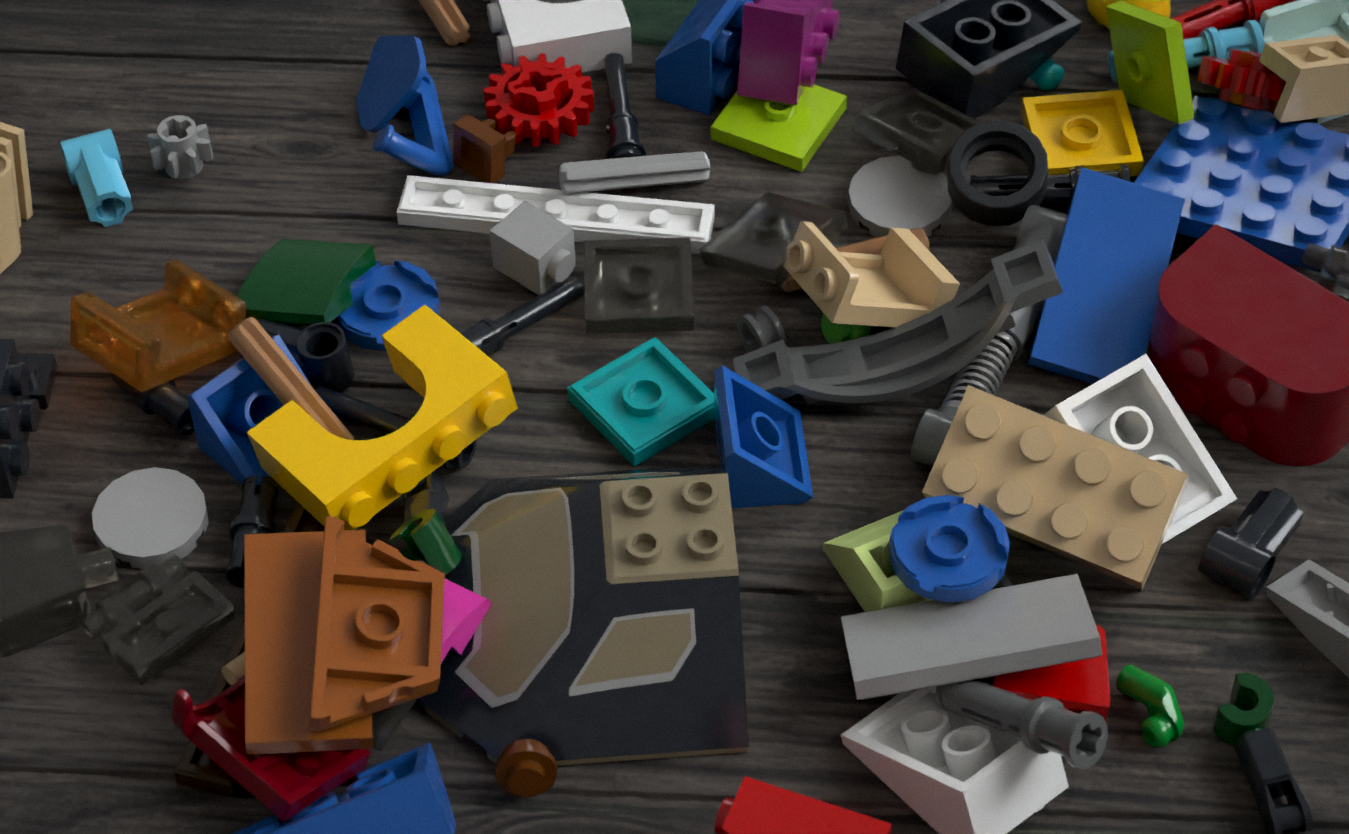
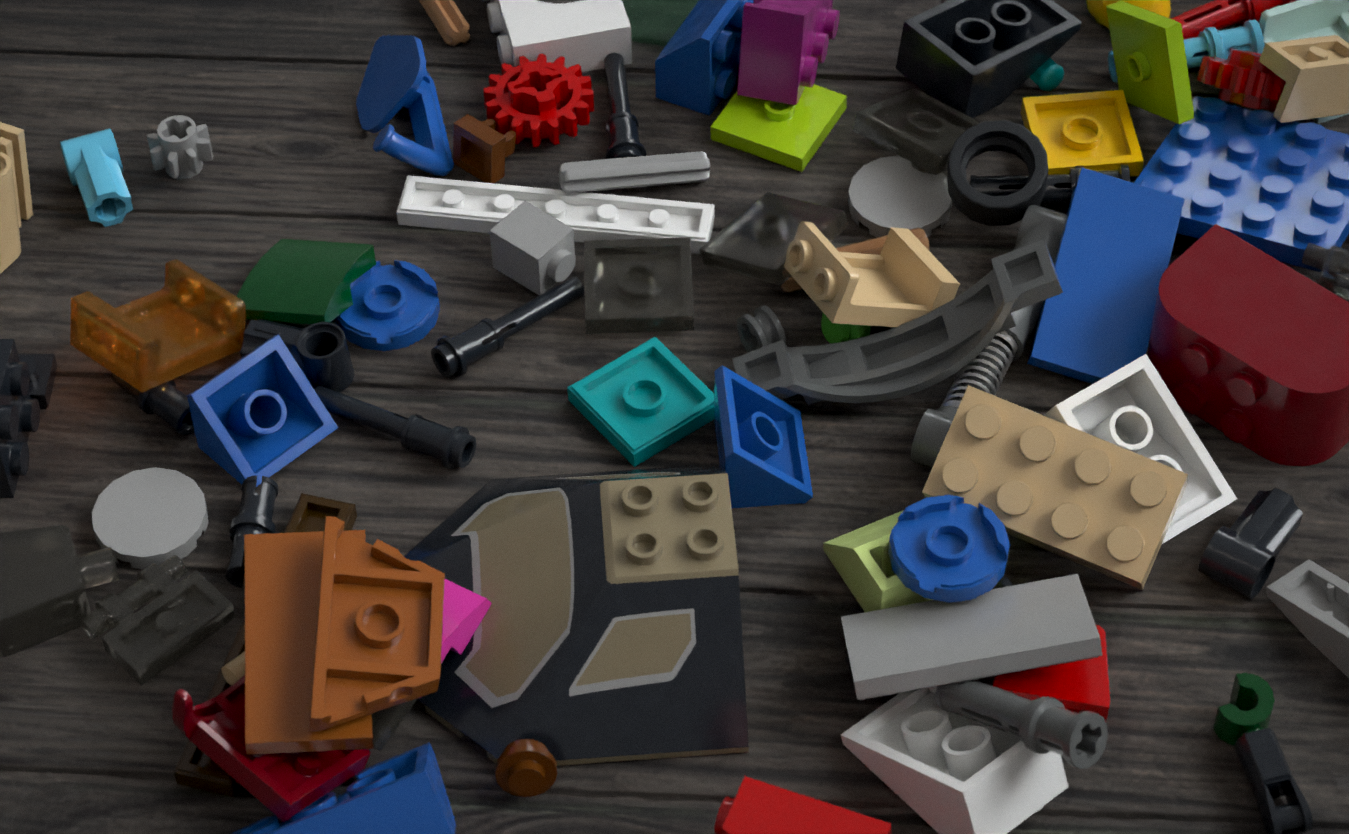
medium nougat axle [228,317,354,440] -> none
yellow arch [247,305,518,530] -> none
dark green piece [390,471,462,575] -> none
green arm [1116,665,1184,748] -> none

